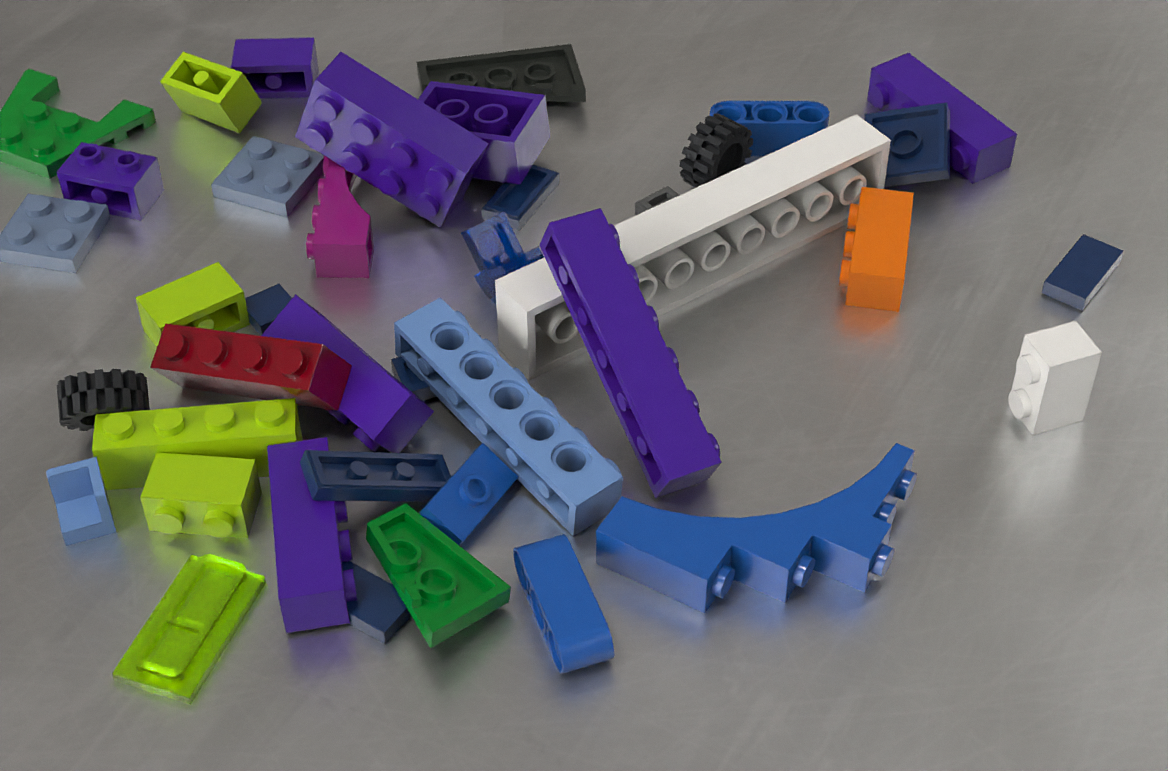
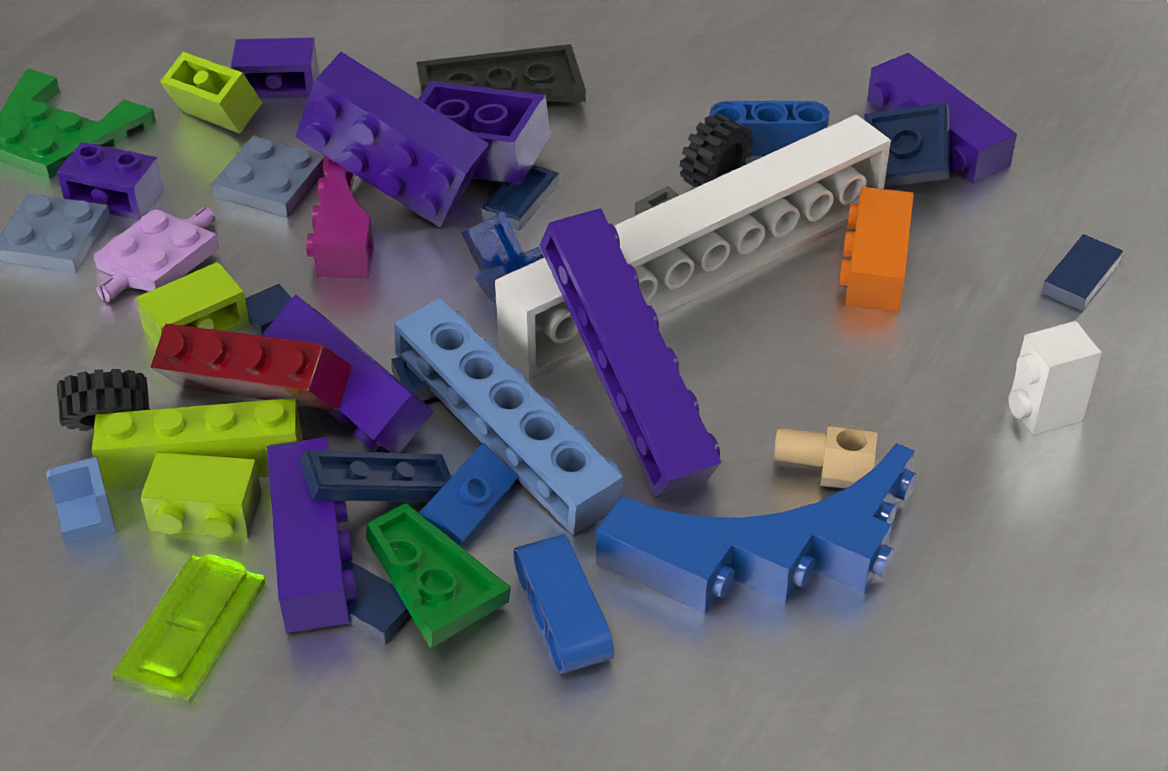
none -> lavender plate [93,206,220,302]
none -> tan piece [773,424,878,489]

